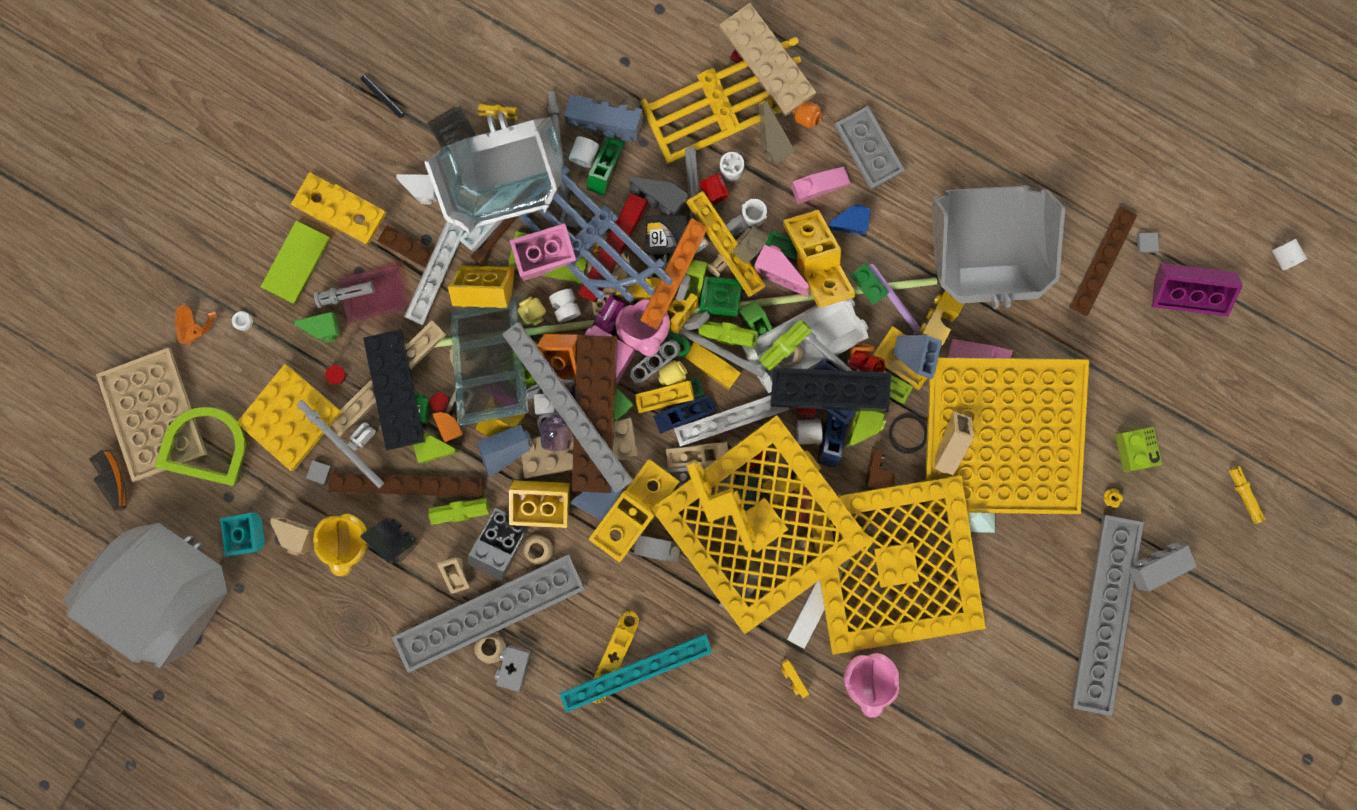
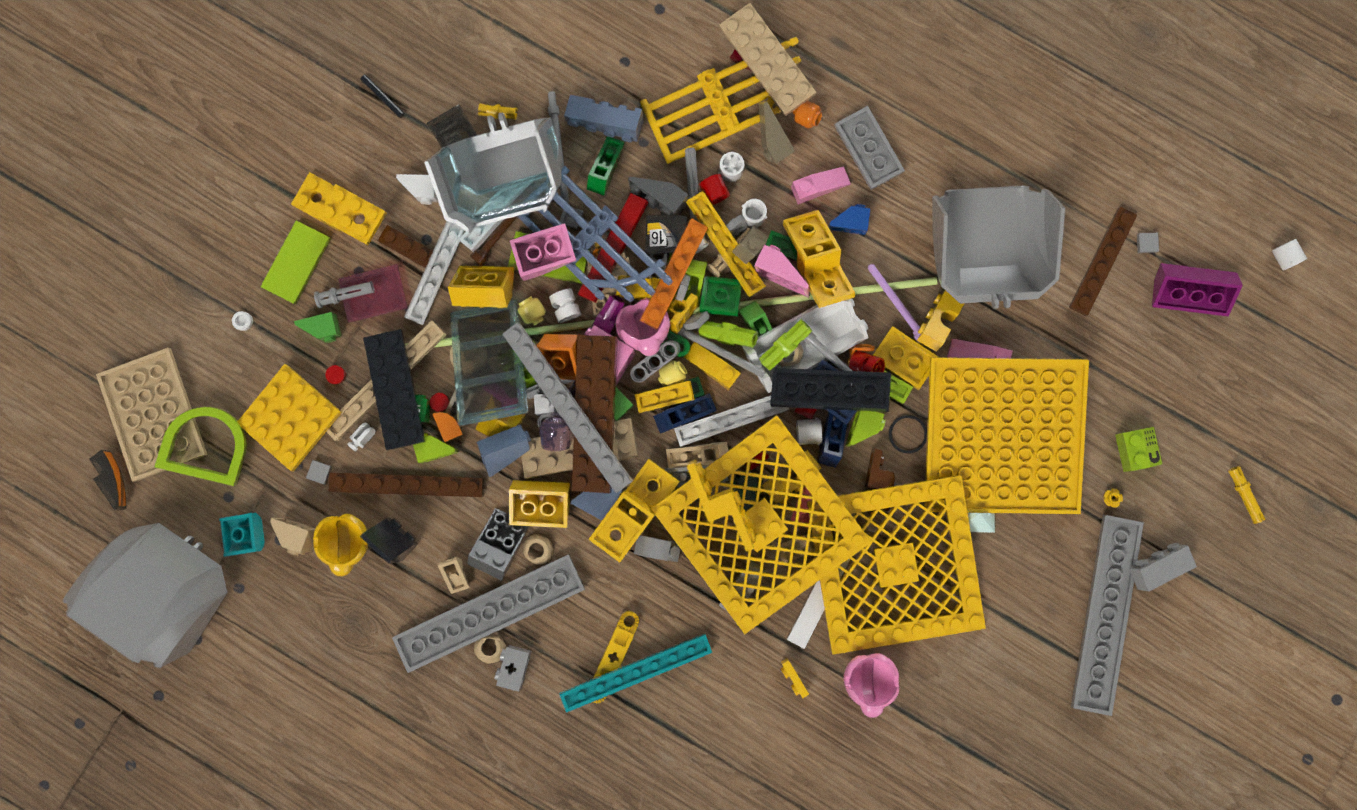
orange helmet [175,305,217,345] -> none
light grey bar [297,400,384,488] -> none
lime piece [429,498,490,525] -> none
white piece [569,137,599,168] -> none
green plate [850,263,889,305] -> none
sand blue slope [893,335,942,379] -> none
tan slope [934,411,974,475] -> none

